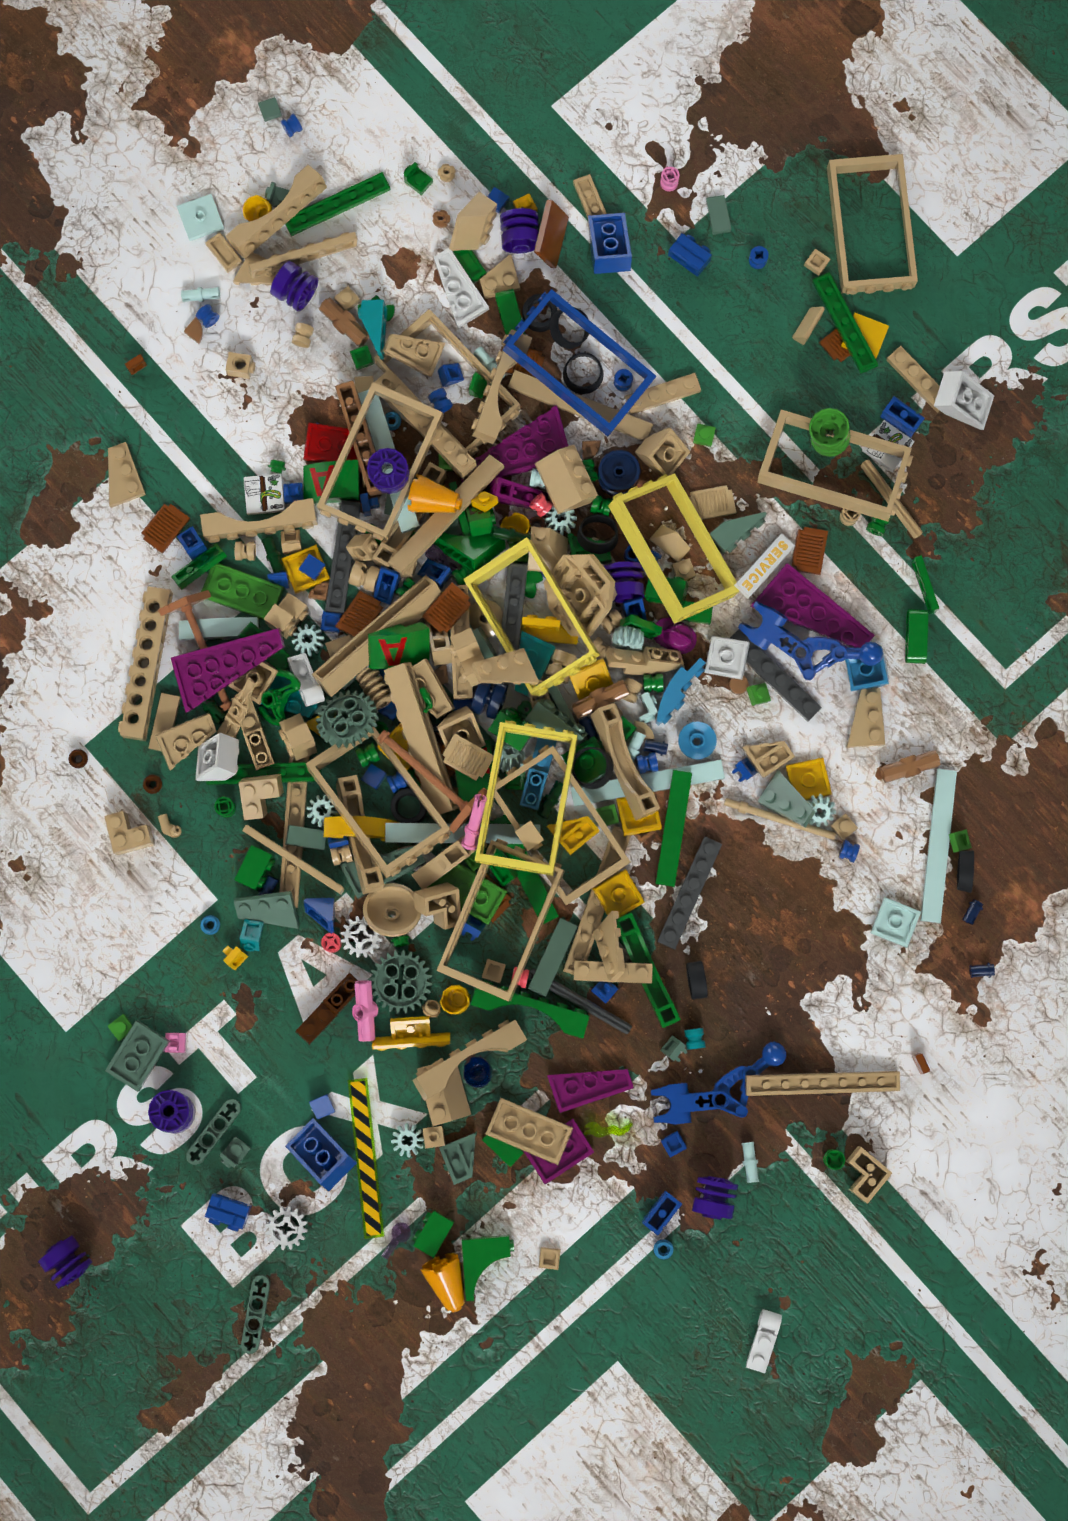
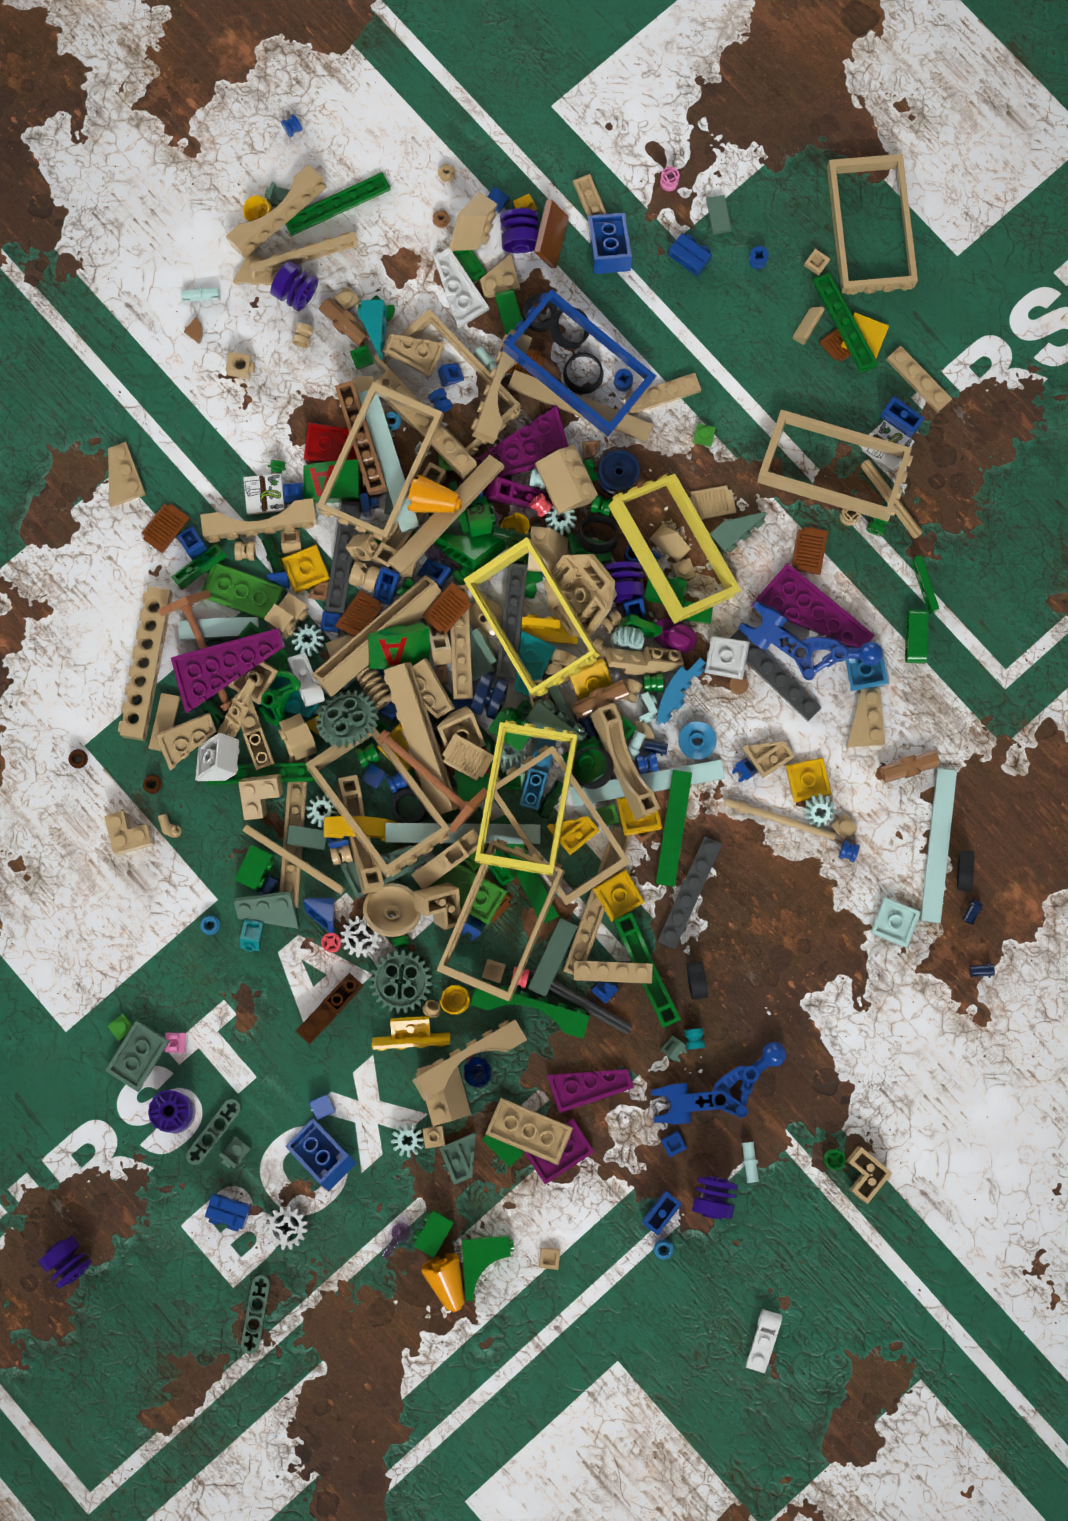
dark orange tile [125,354,147,375] -> none
light aqua plate [177,194,224,241] -> none
blue wheel [196,304,220,328] -> none
tan tile [205,232,243,273] -> none
green wheel [214,797,236,818] -> none
yellow tile [223,946,249,970] -> none
sand green tile [258,97,282,122] -> none
blue tile [299,554,325,581] -> none
tile [348,1078,385,1239] -> none
bright pink piece [352,980,378,1042] -> none
dark purple wheel [367,448,410,494] -> none
green bracket [403,162,433,196] -> none
green piece [419,687,433,713] -> none
tan brick [449,628,484,687] -> none
bright pink pin [461,794,487,850] -> none
green slope [469,372,487,399] -> none
yellow plate [471,491,498,513] -> none
tan wing [471,648,539,685] -> none
tan brick [515,820,544,852] -> none
clear neon green hair [583,1122,633,1138] -> none
tan wing [593,911,625,982] -> none
tan slope [635,428,690,476] -> none
white tile [734,533,795,598] -> none
tan tile [745,1071,900,1096] -> none
bright green plate [746,683,771,706] -> none
sand green wing [758,770,816,828] -> none
bright green wheel [809,408,851,457] -> none
dark orange tile [912,1053,930,1074] -> none
white slope [934,371,994,430] -> none
bright green plate [949,829,972,853] -> none

